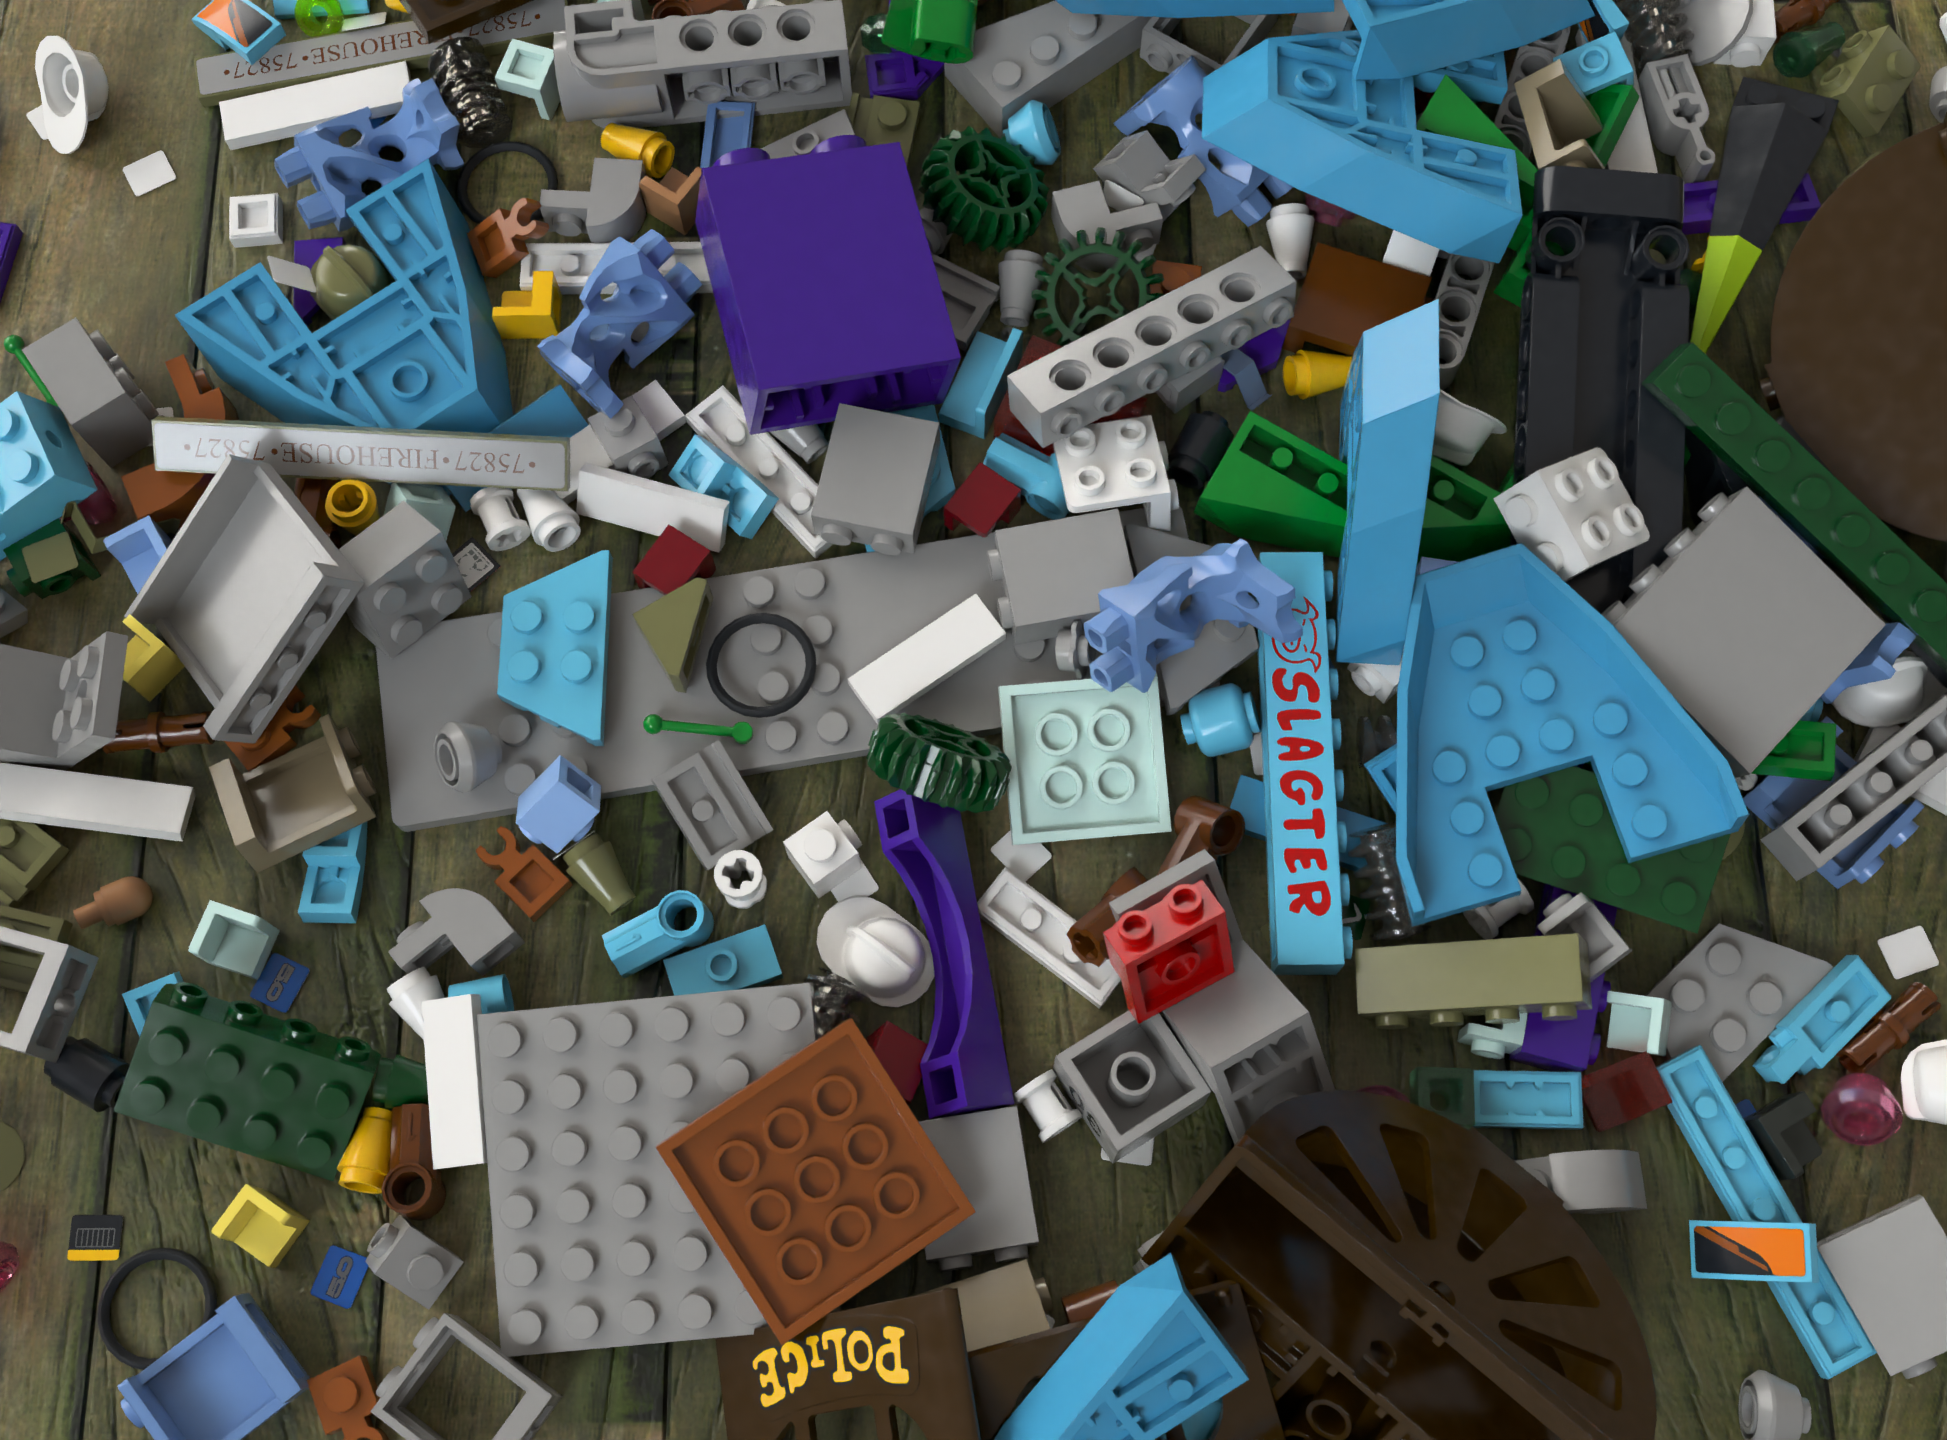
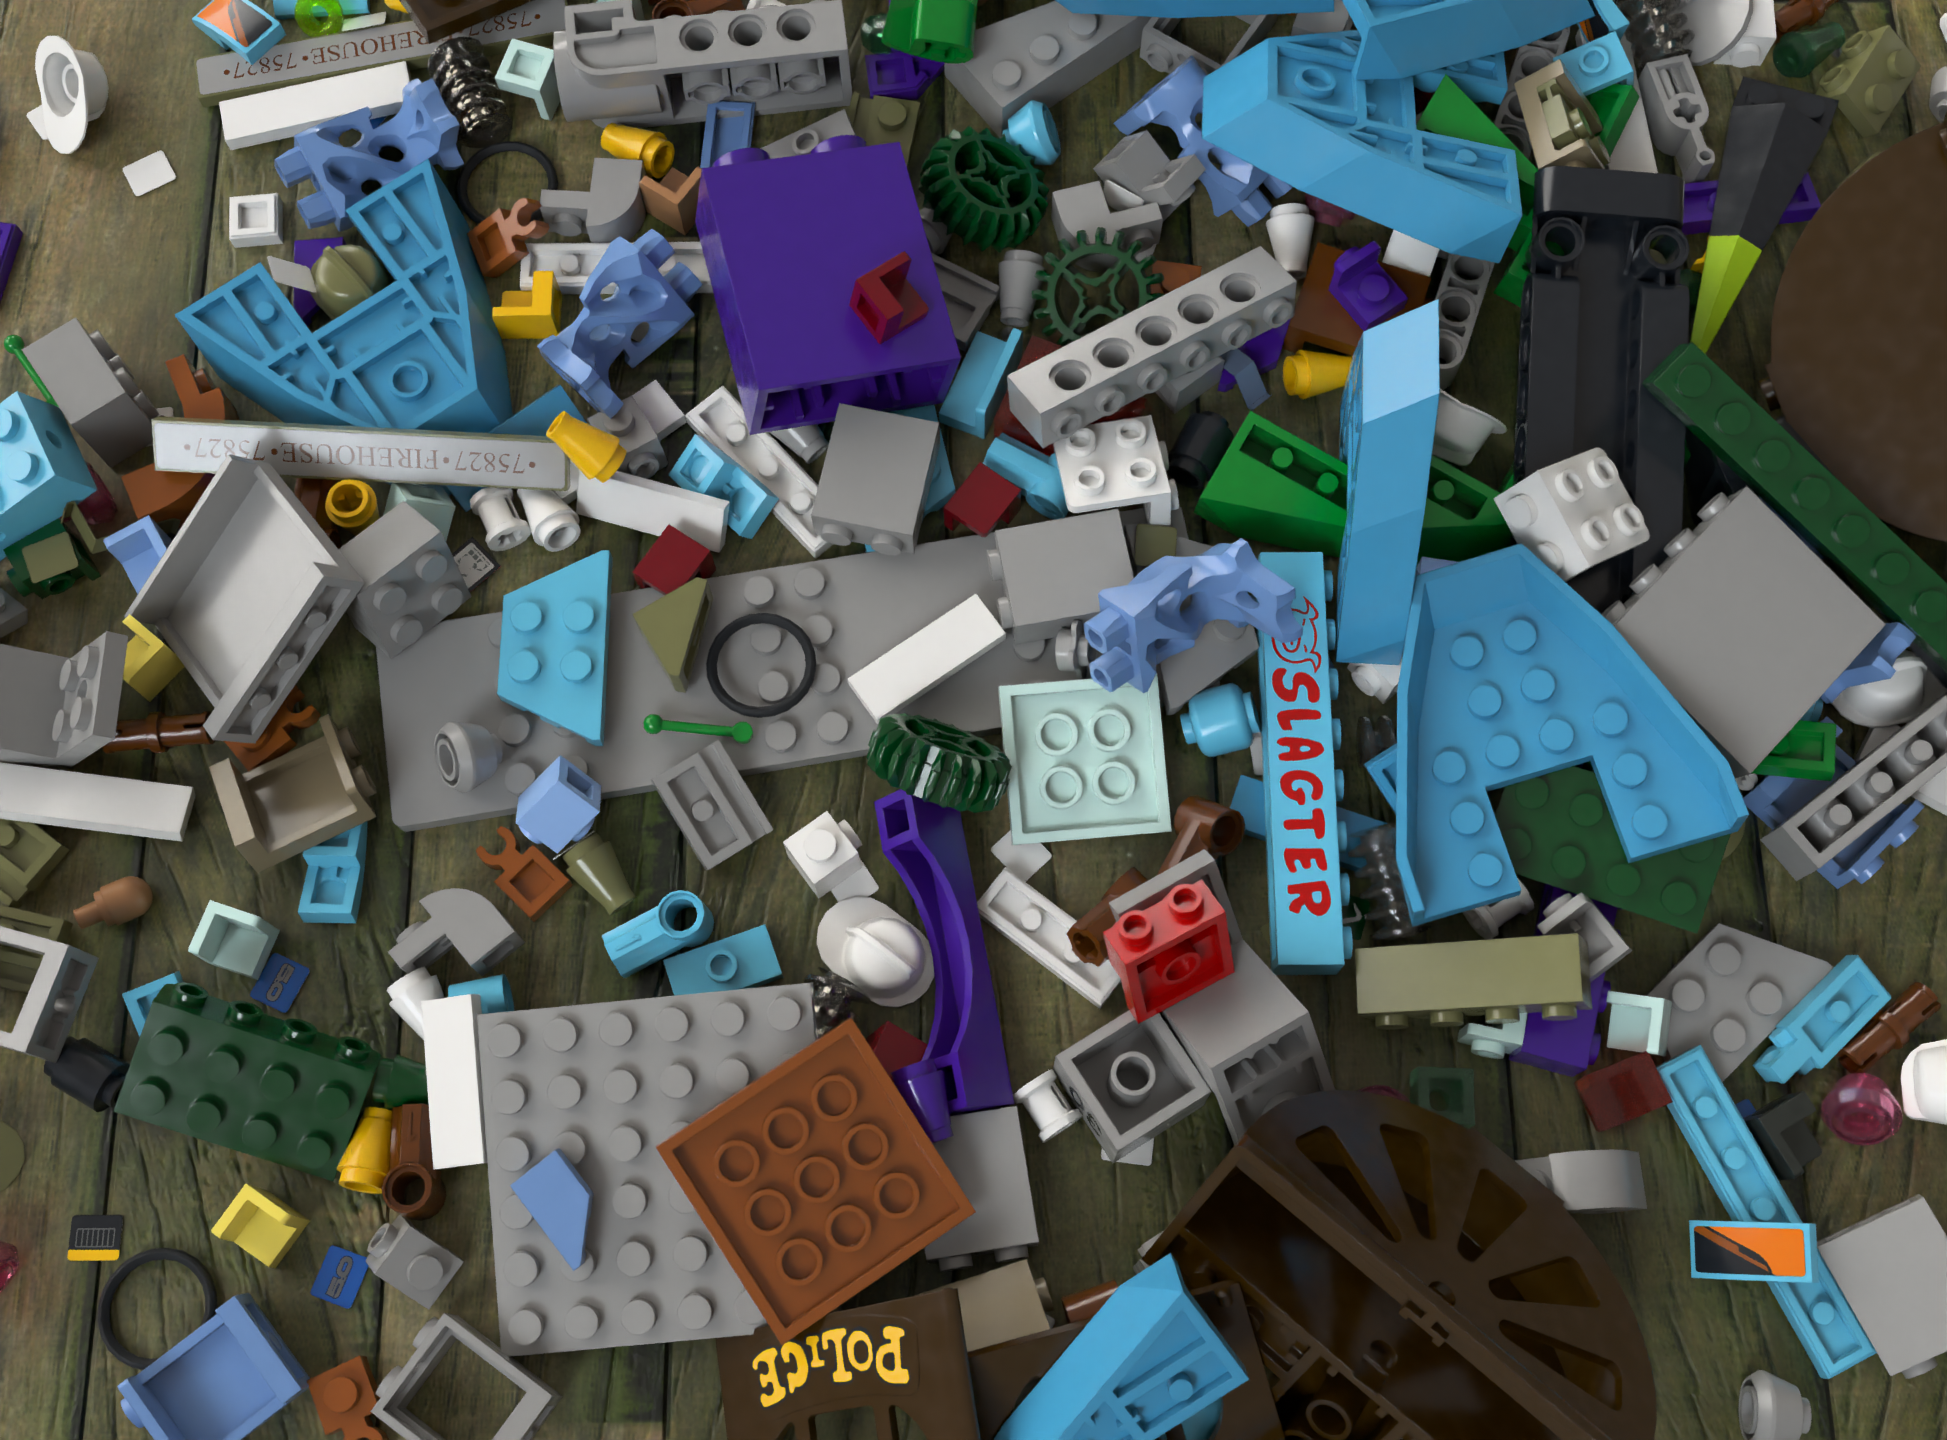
white bush [714,850,767,909] -> none
medium azure plate [1467,1070,1583,1130] -> none
white sticker [1878,926,1939,979] -> none
none -> medium blue tile [510,1148,594,1271]
none -> yellow cone [546,411,627,483]
none -> dark red panel [849,251,929,344]
none -> dark purple cone [891,1058,954,1144]
none -> olive sticker [1134,523,1177,567]
none -> dark purple bracket [1328,240,1408,331]
none -> olive plate [1537,78,1611,166]

